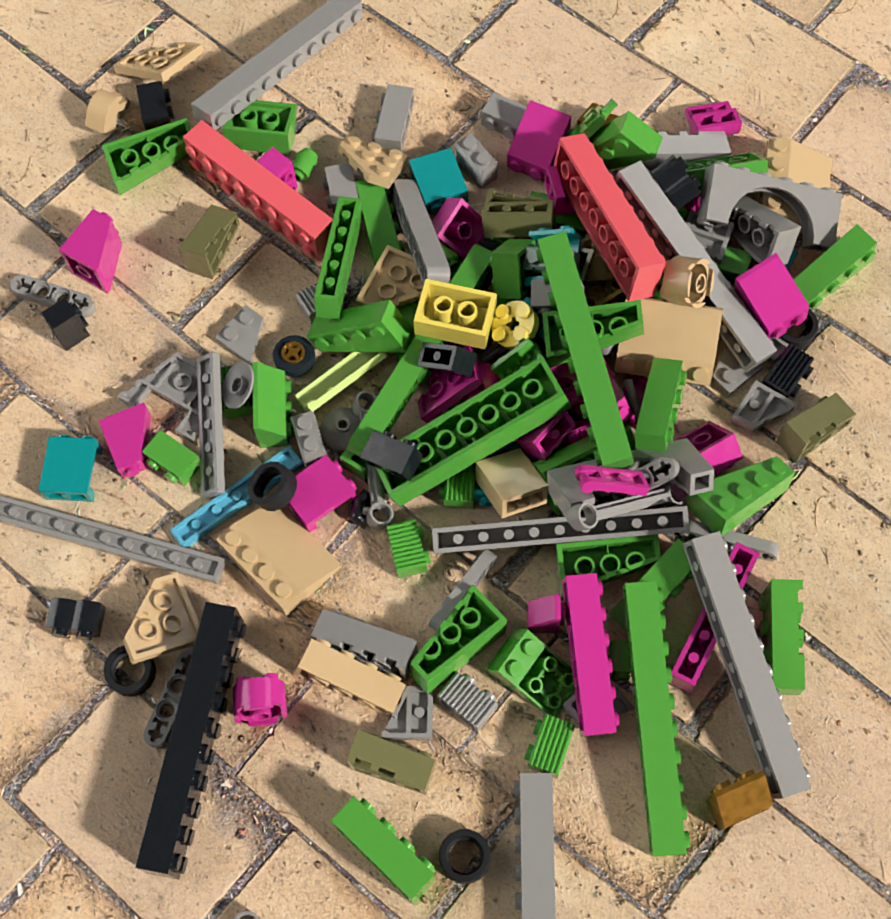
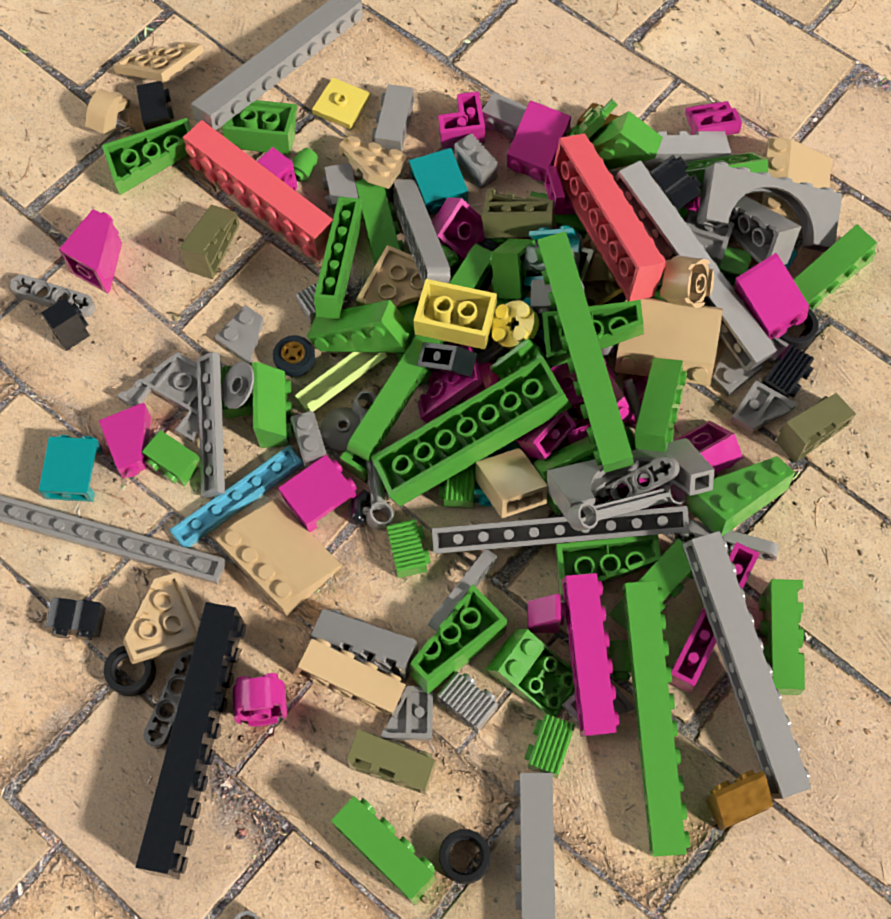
black tyre [248,461,297,511] -> none
black brick [360,430,423,481] -> none
dark pink plate [574,465,650,496] -> none
none -> light yellow plate [312,78,371,130]
none -> dark pink brick [438,91,485,149]

